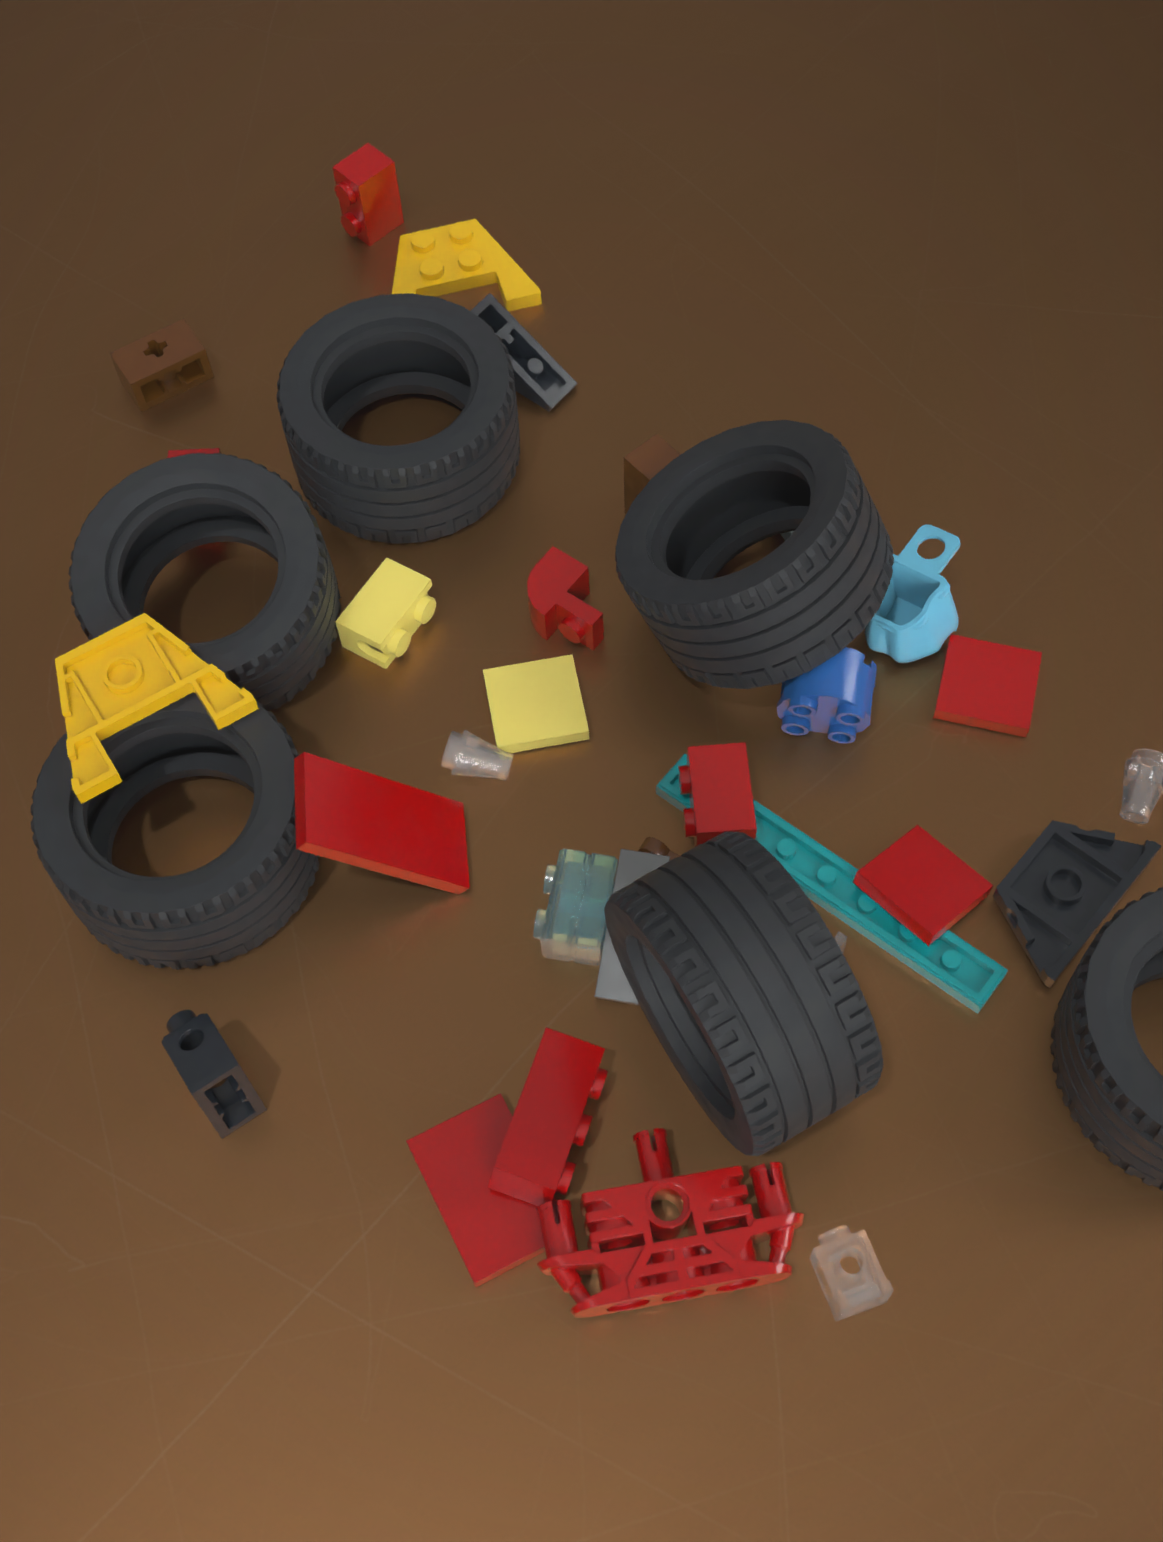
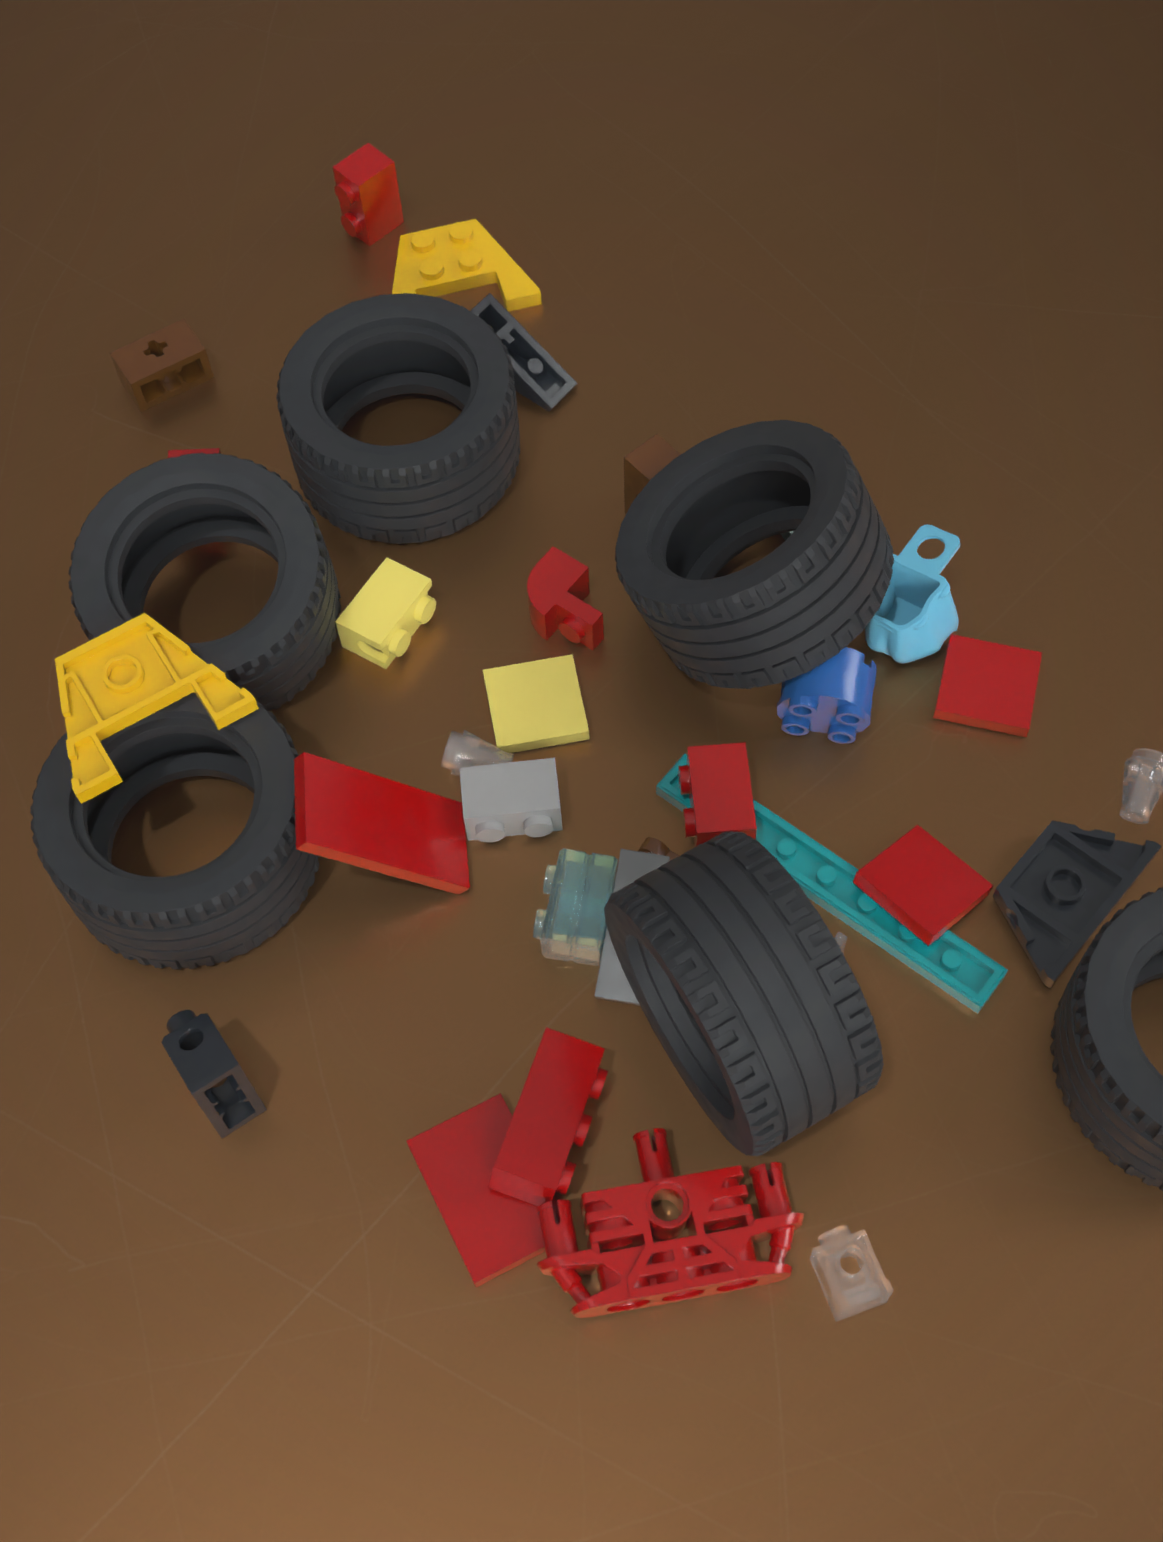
none -> light grey brick [459,758,563,842]

